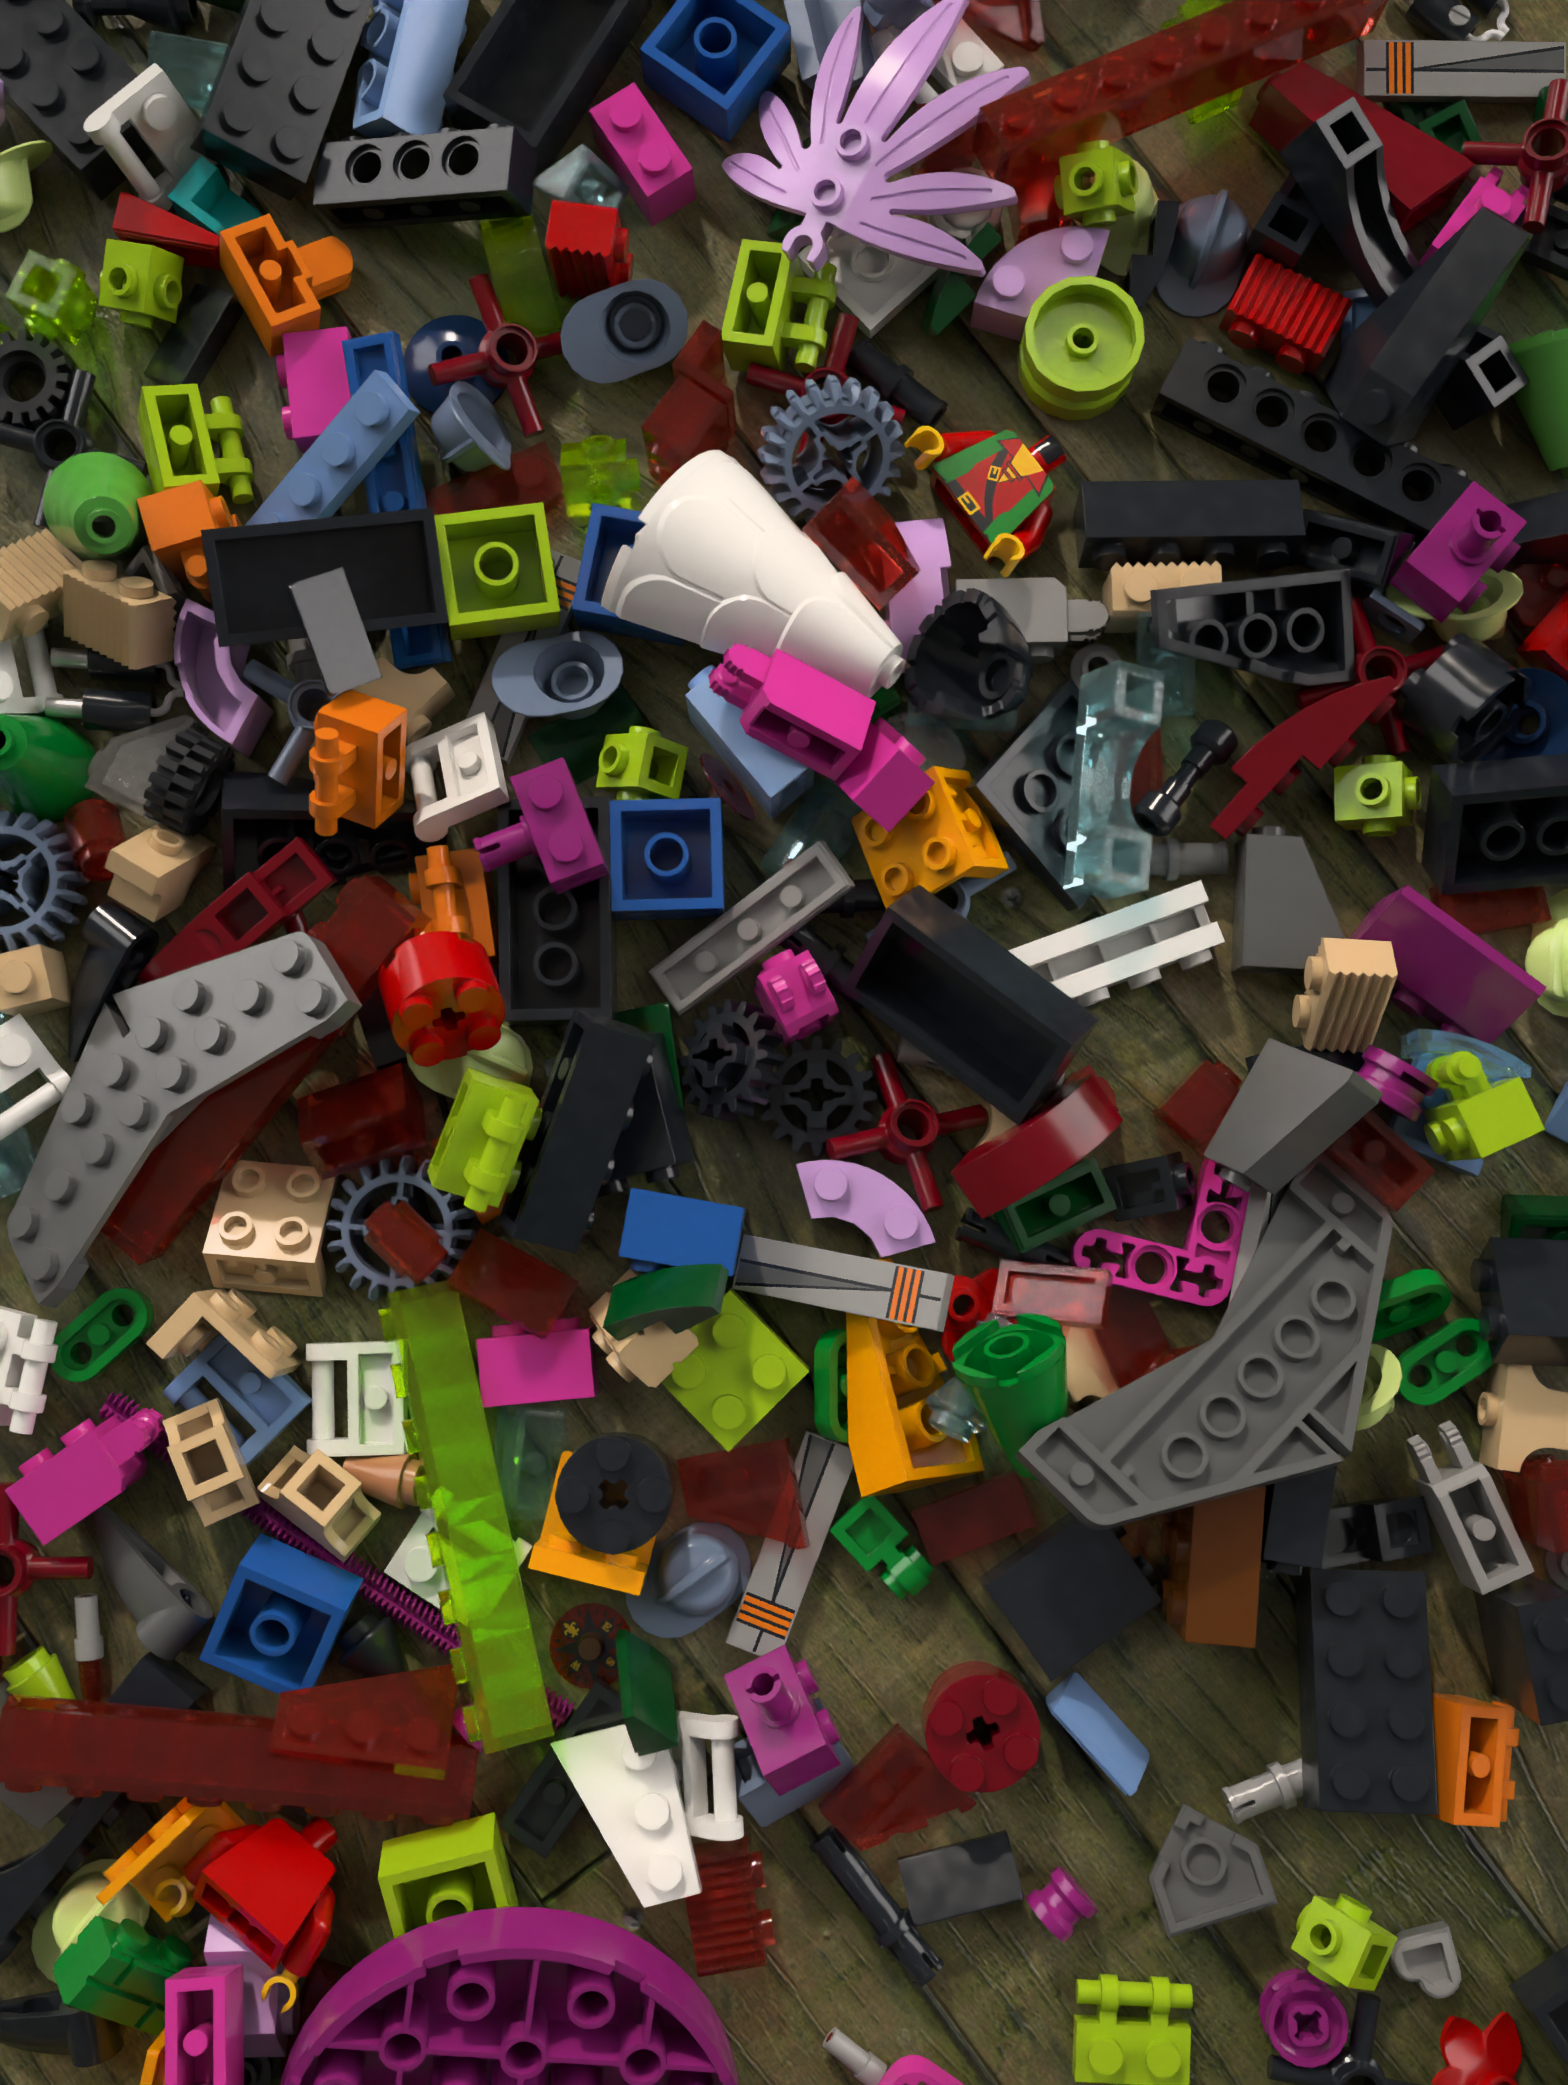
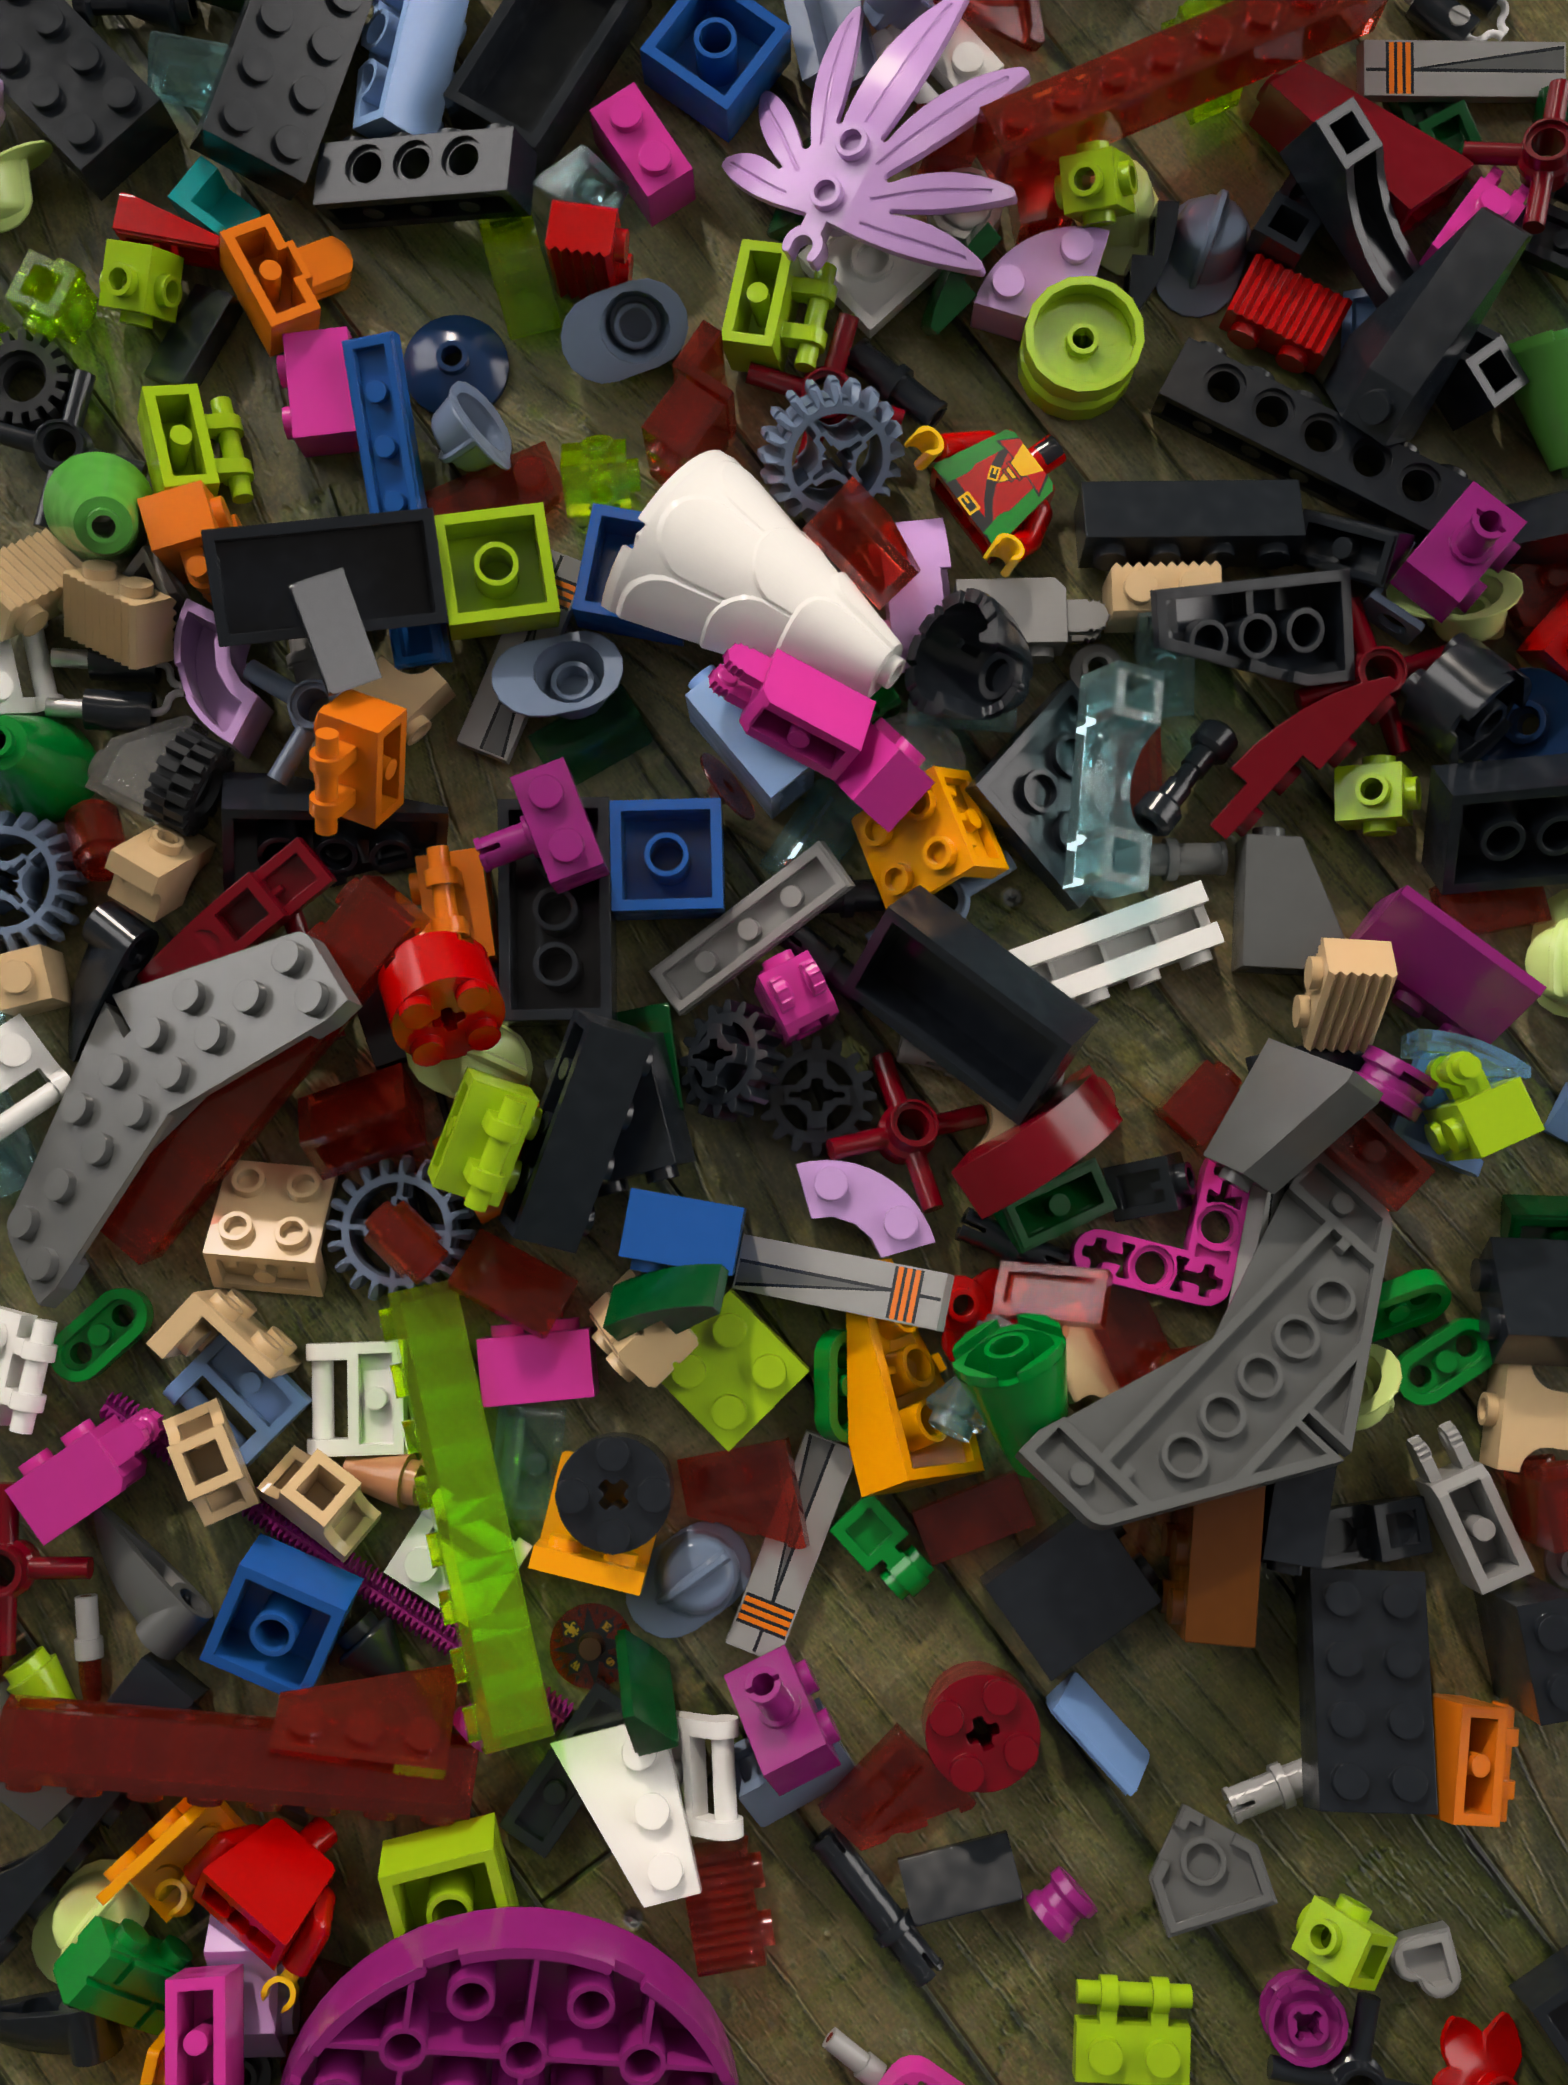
white plate [83,63,217,211] -> none
medium blue plate [245,369,420,526] -> none
white plate [405,711,509,842] -> none
dark red bar [428,274,563,438] -> none
lime brick [596,726,689,800] -> none

